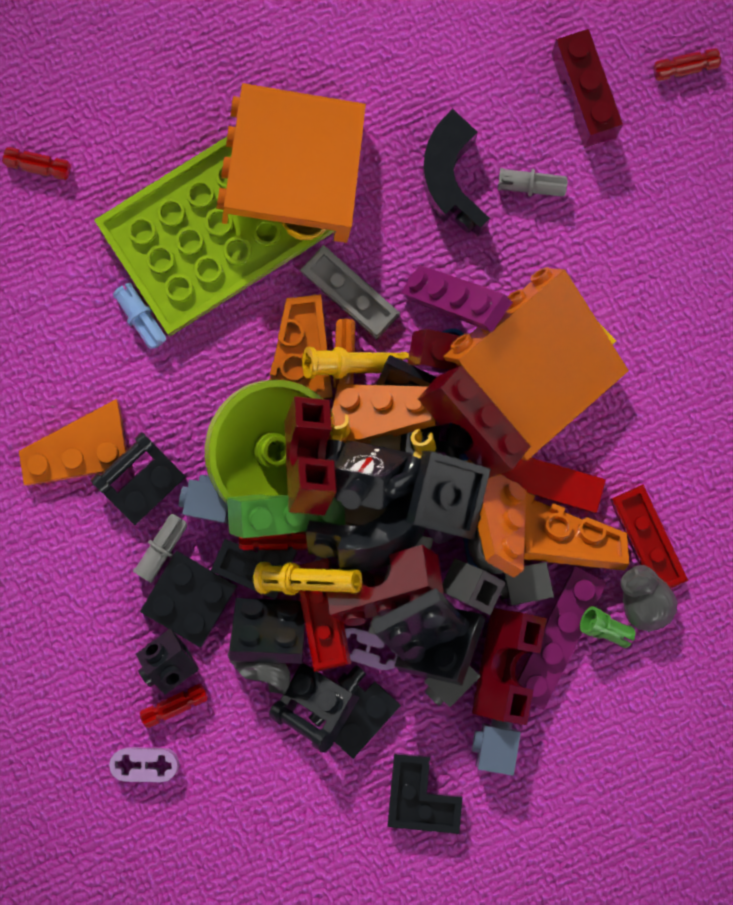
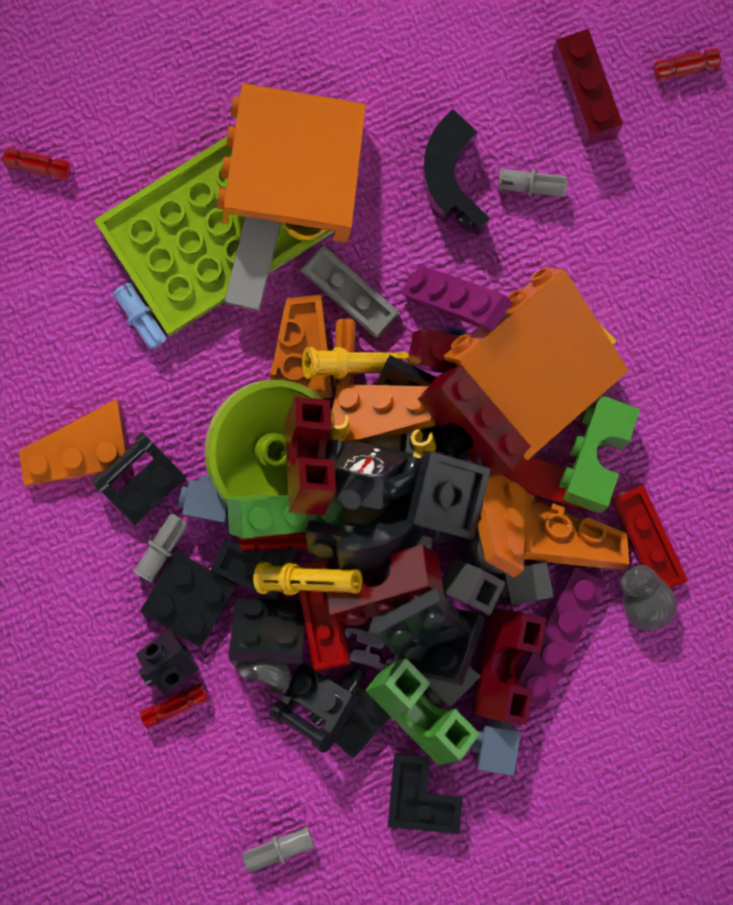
lavender beam [109,747,180,782] -> none
bright green pin [580,606,635,648] -> none
none -> light grey tile [225,217,281,312]
none -> light grey axle [242,826,315,872]
none -> bright green arch [365,658,480,765]
none -> bright green arch [559,395,640,514]

